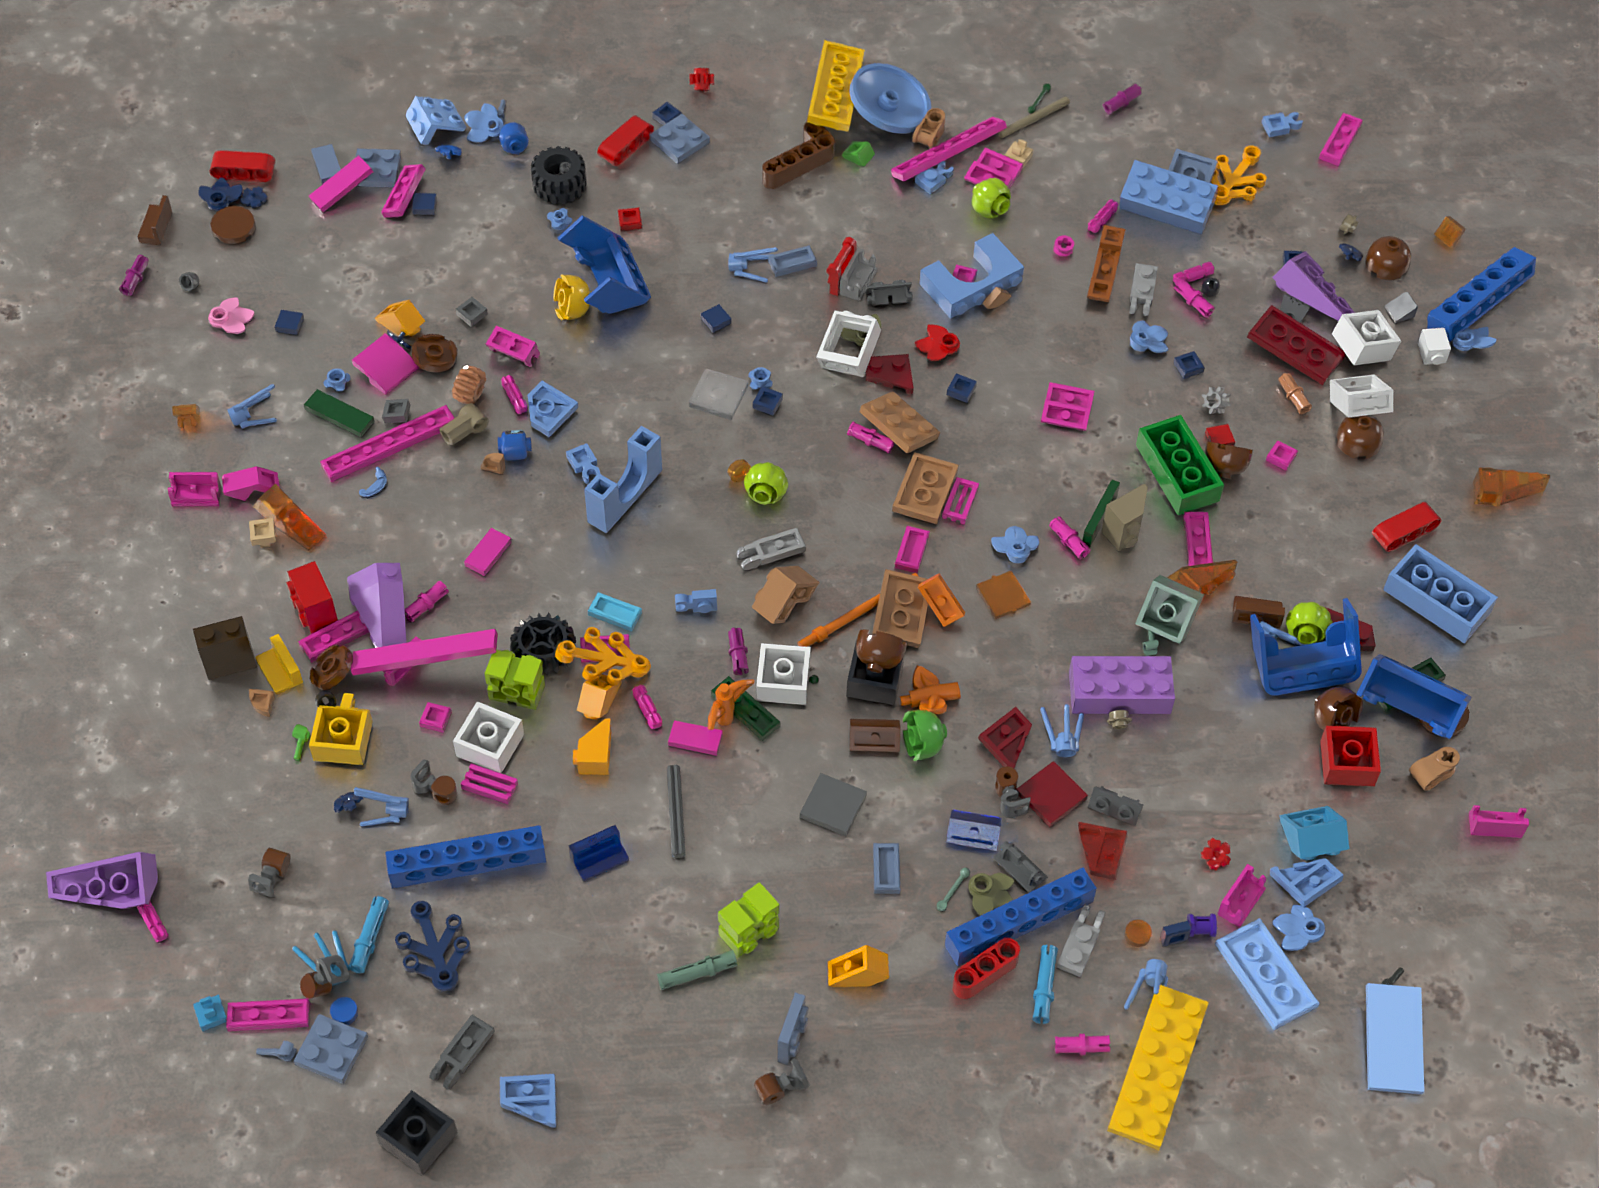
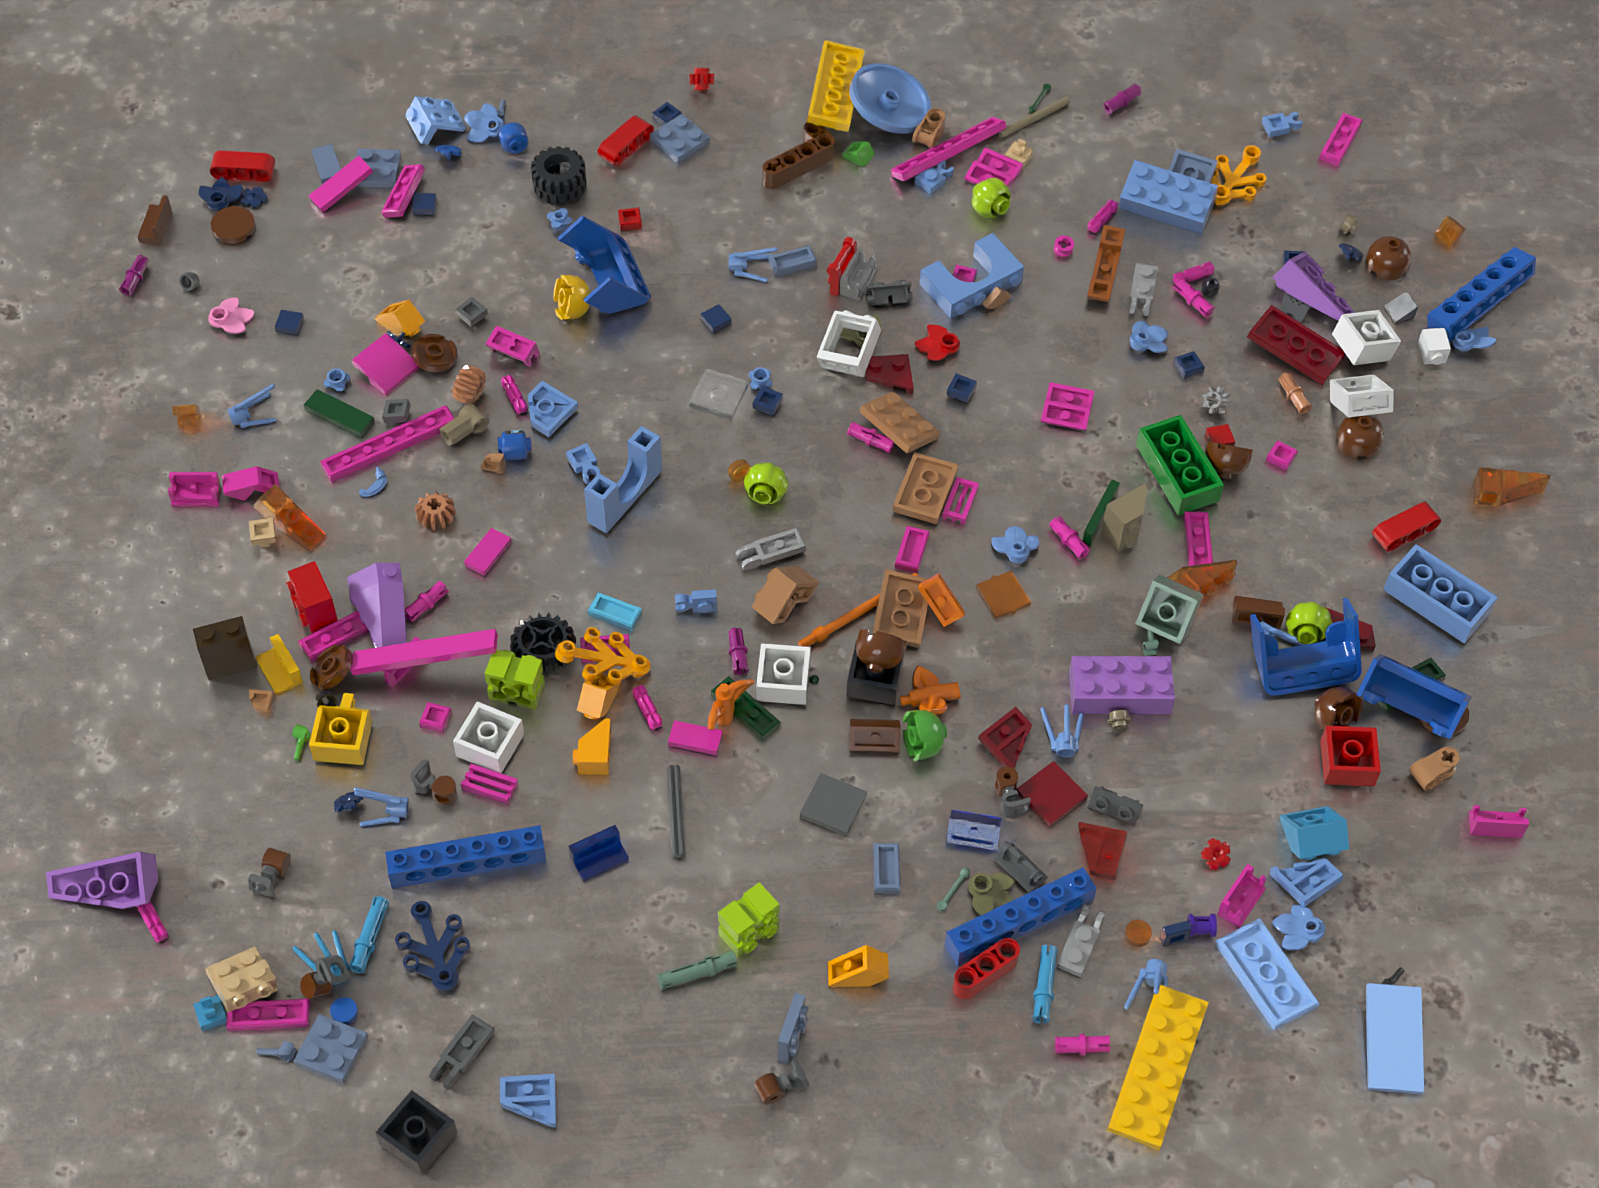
none -> tan plate [205,946,278,1012]
none -> nougat gear [415,490,456,532]

